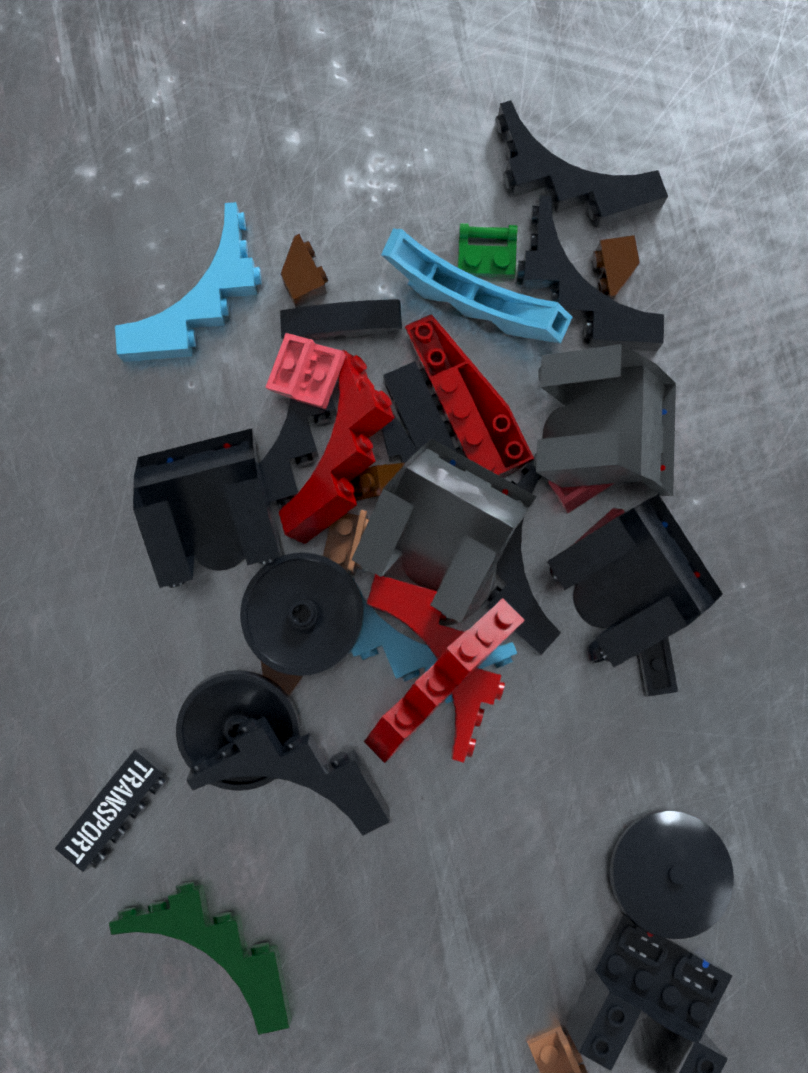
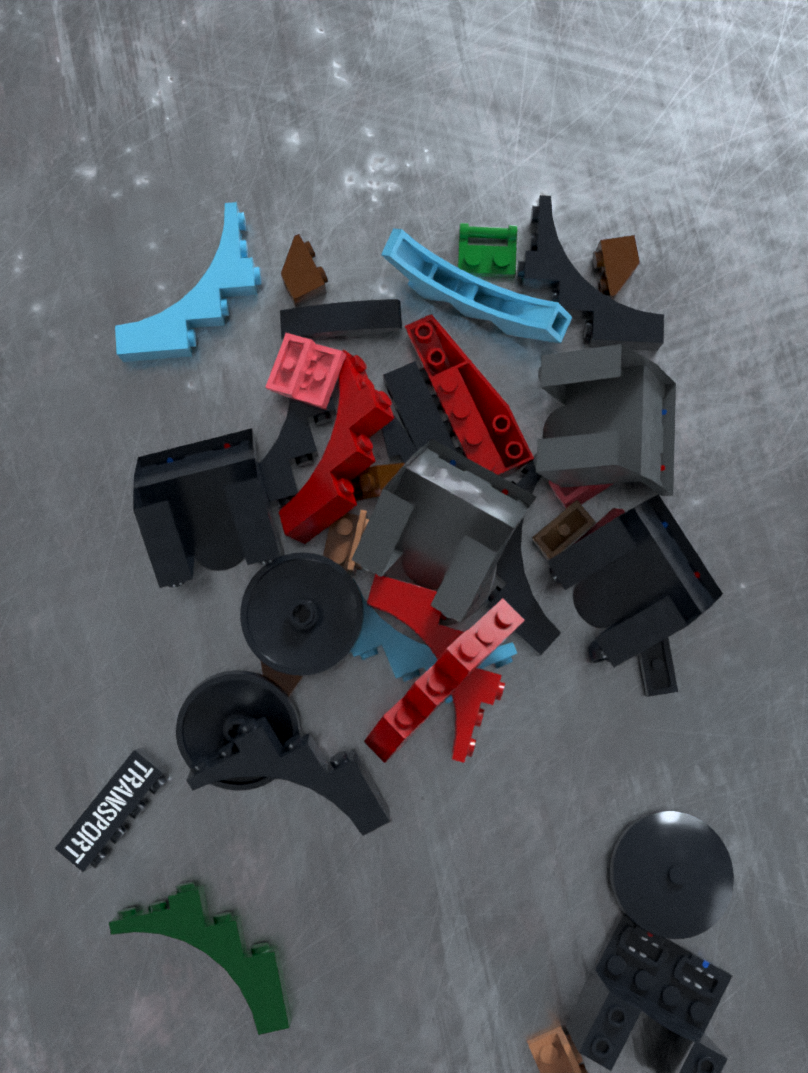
black arch [495,100,668,228] -> none
none -> medium nougat slope [532,500,596,561]

